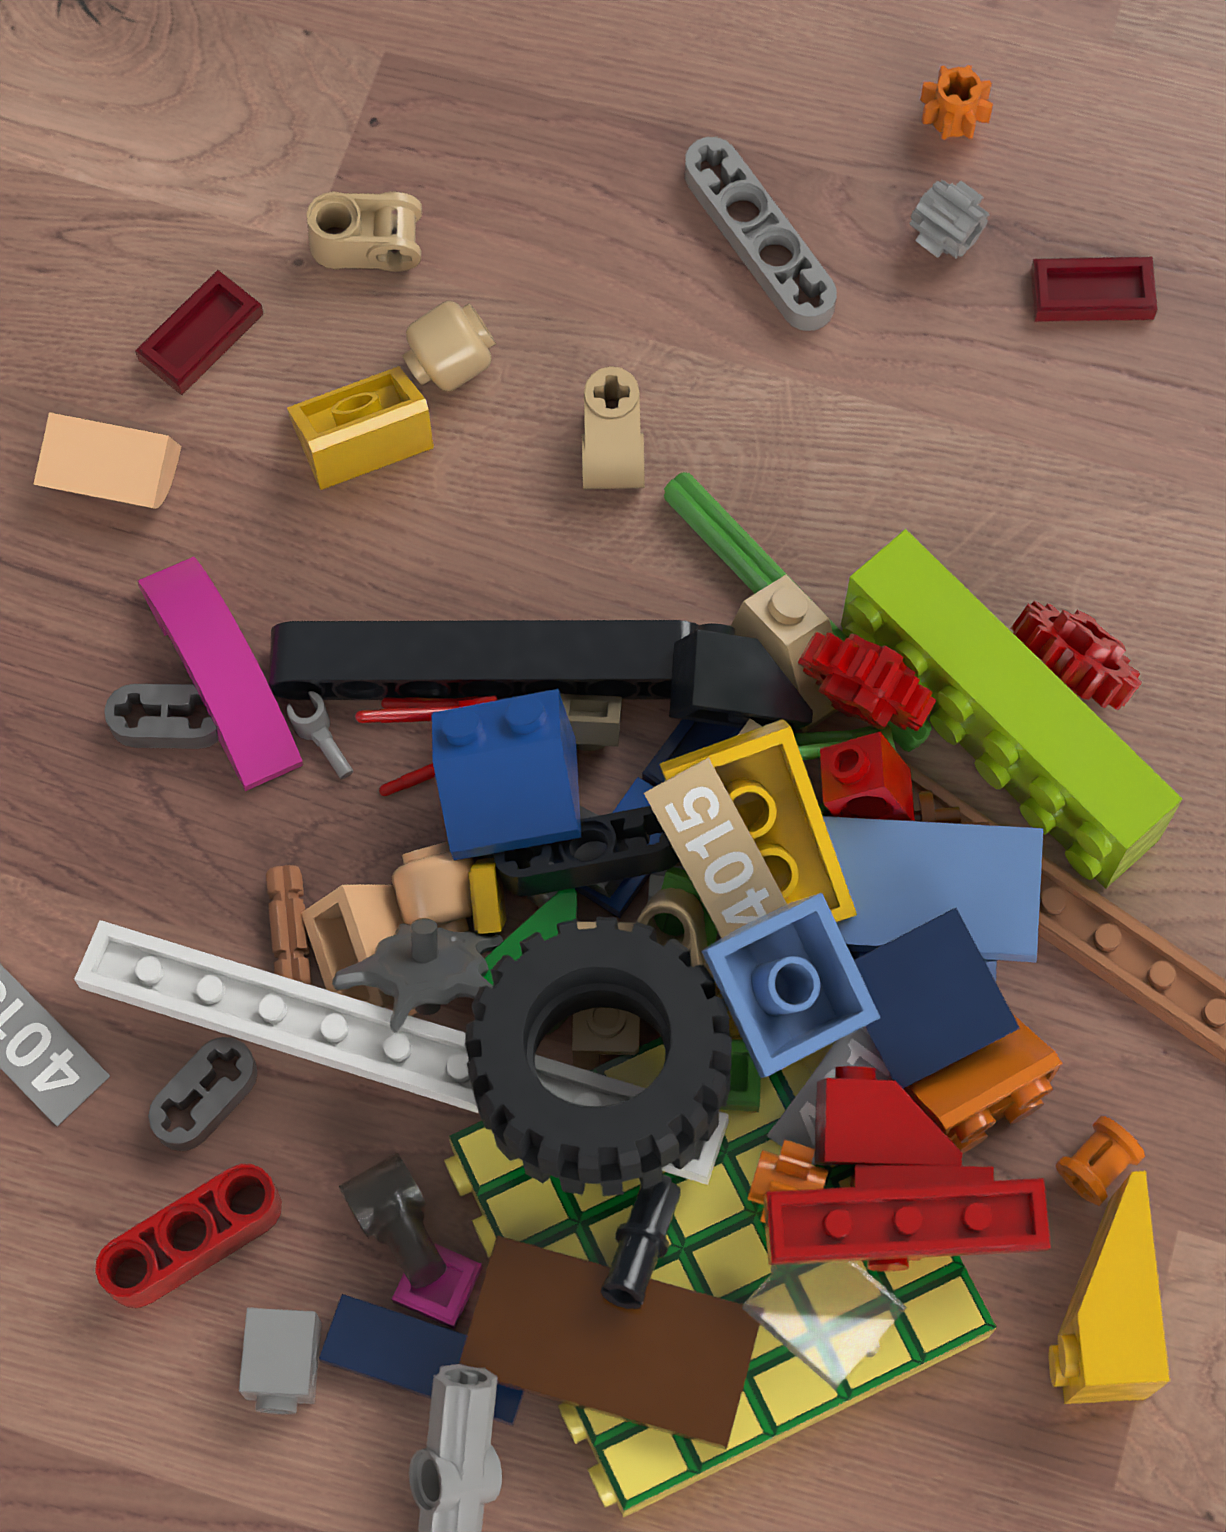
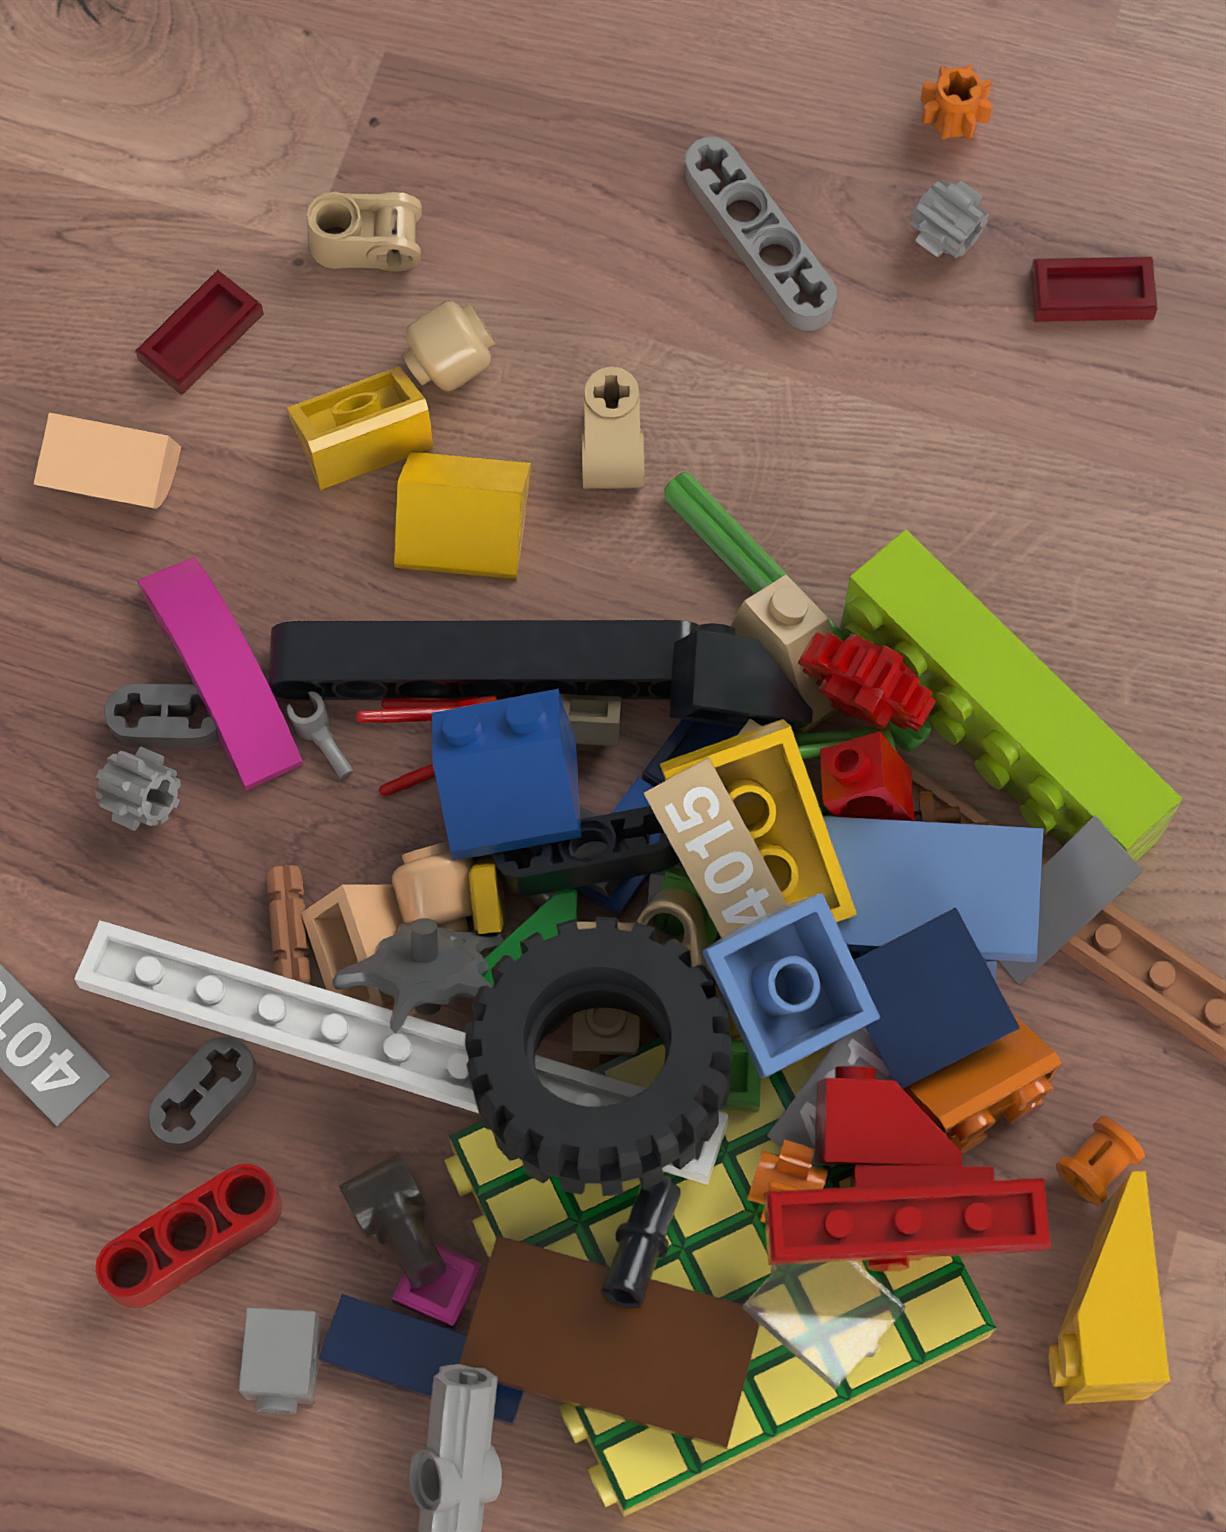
red gear [1010,601,1142,710] -> none
none -> light grey gear [95,747,181,831]
none -> yellow slope [394,452,531,580]
none -> light grey sticker [999,815,1143,985]

